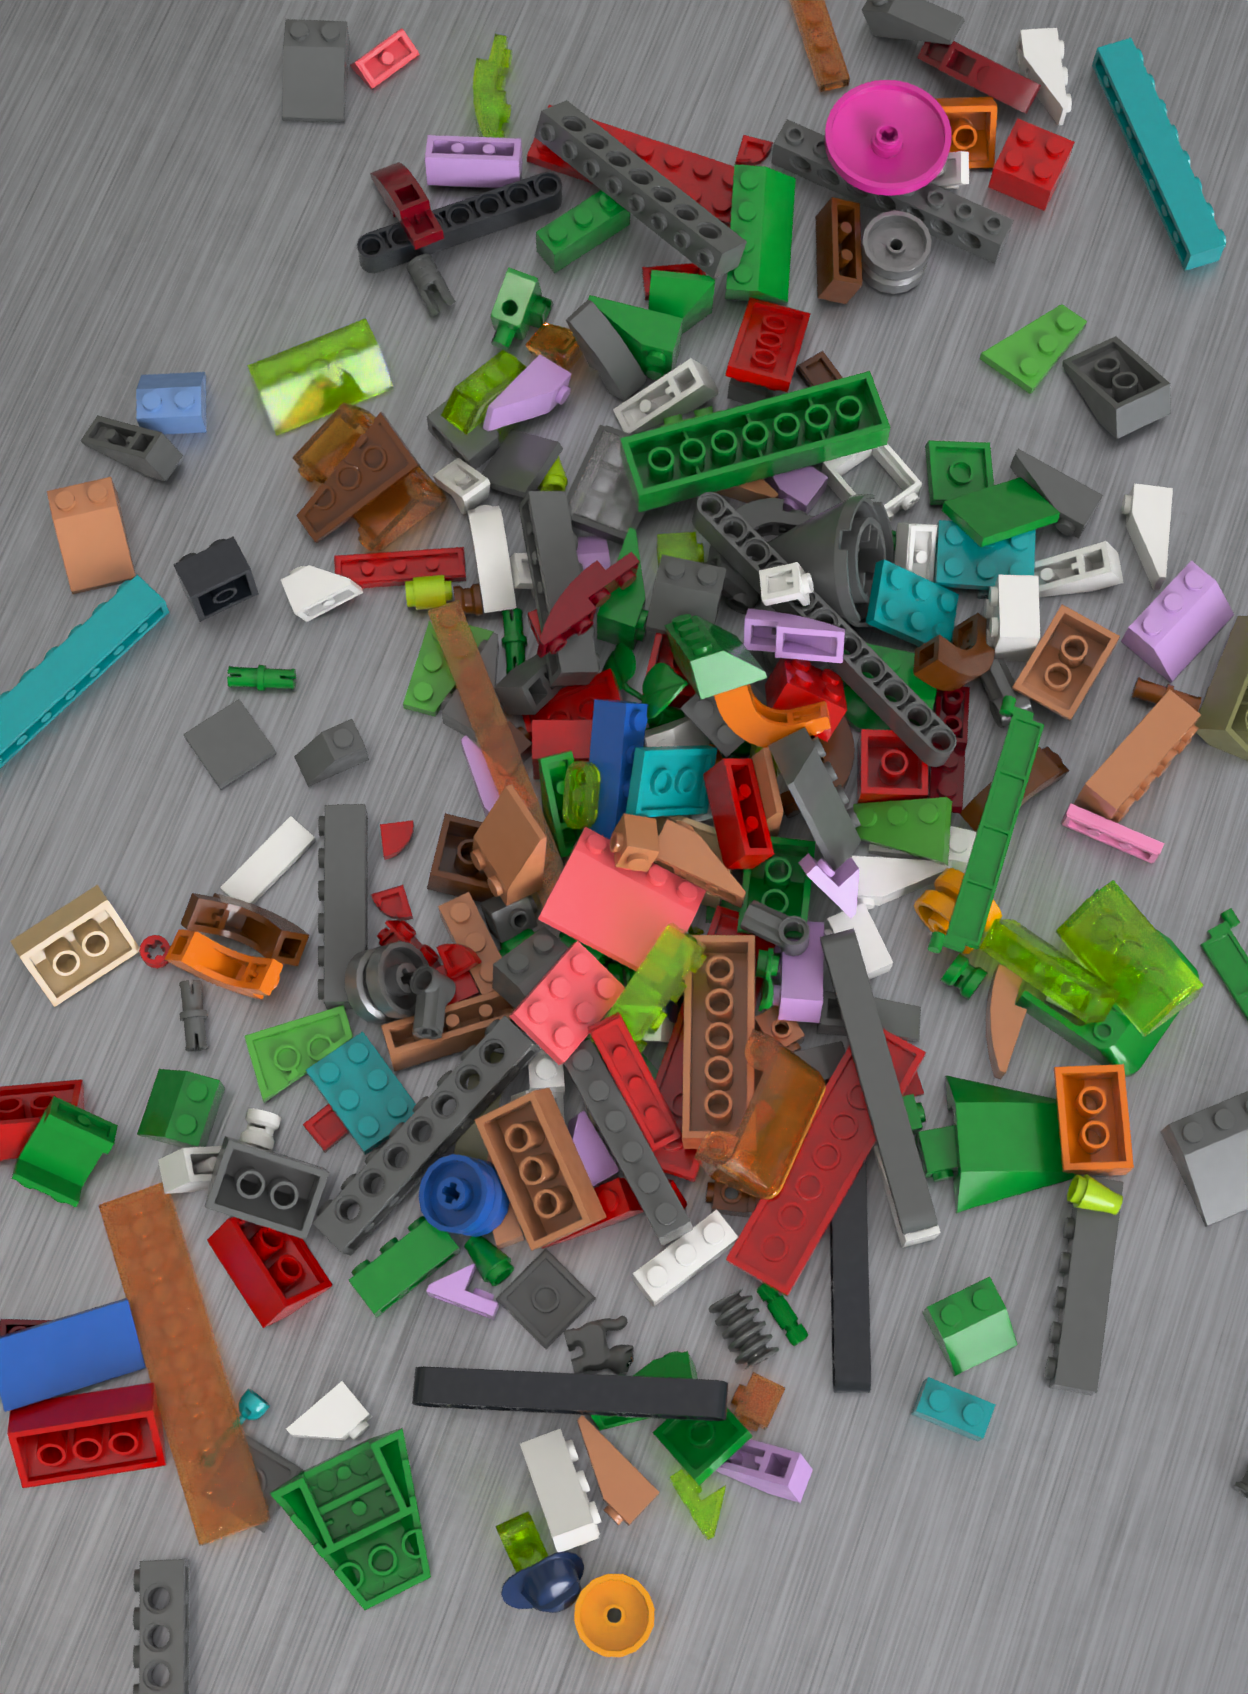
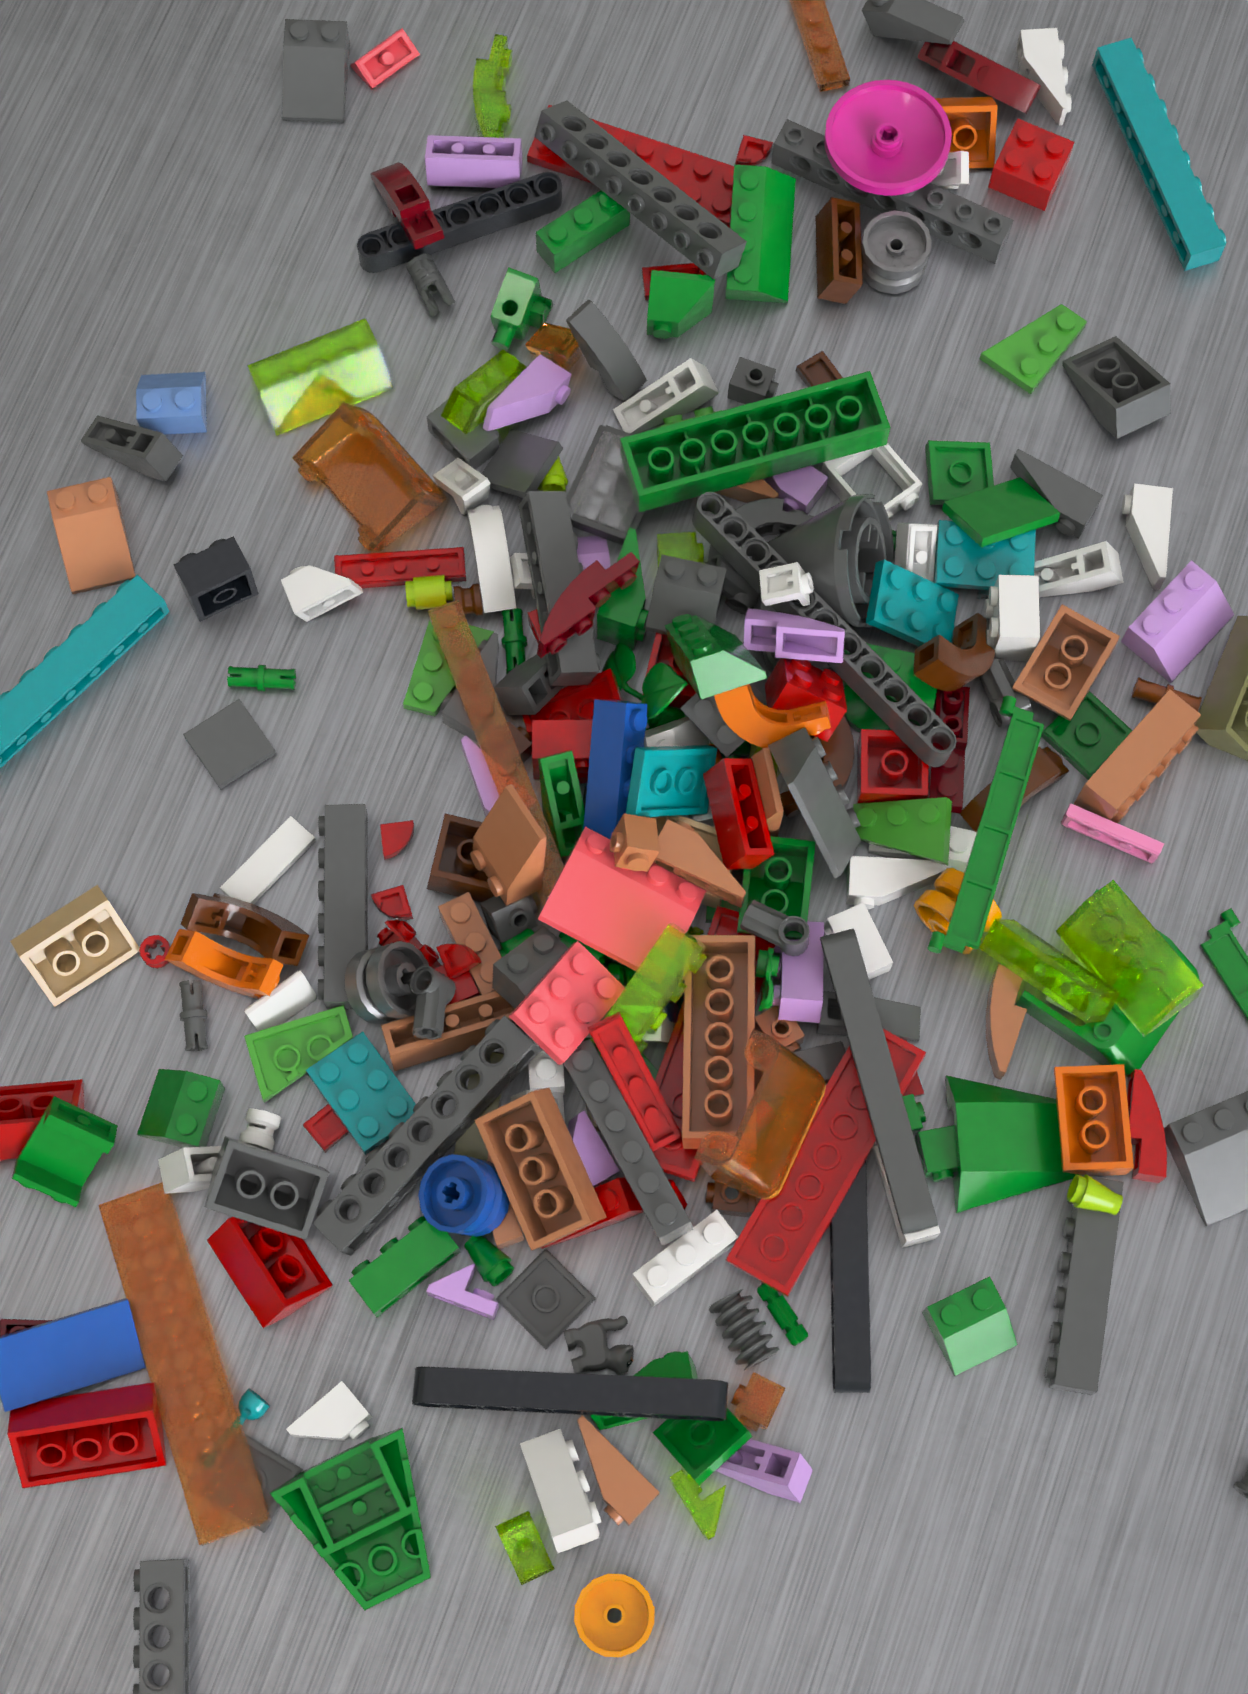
dark grey slope [294,719,369,787] -> none
reddish brown wing [296,412,420,543] -> none
dark blue piece [501,1551,584,1613] -> none
clear neon green plate [562,761,600,829] -> none
green slope [588,295,683,381] -> none
red plate [725,297,811,393] -> none
slope [799,853,859,918] -> none
teal brick [911,1377,996,1442] -> none
green wheel [940,953,988,1000] -> none
none -> white slope [244,970,317,1031]
none -> green tile [1041,691,1132,780]
none -> red slope [1127,1069,1167,1183]

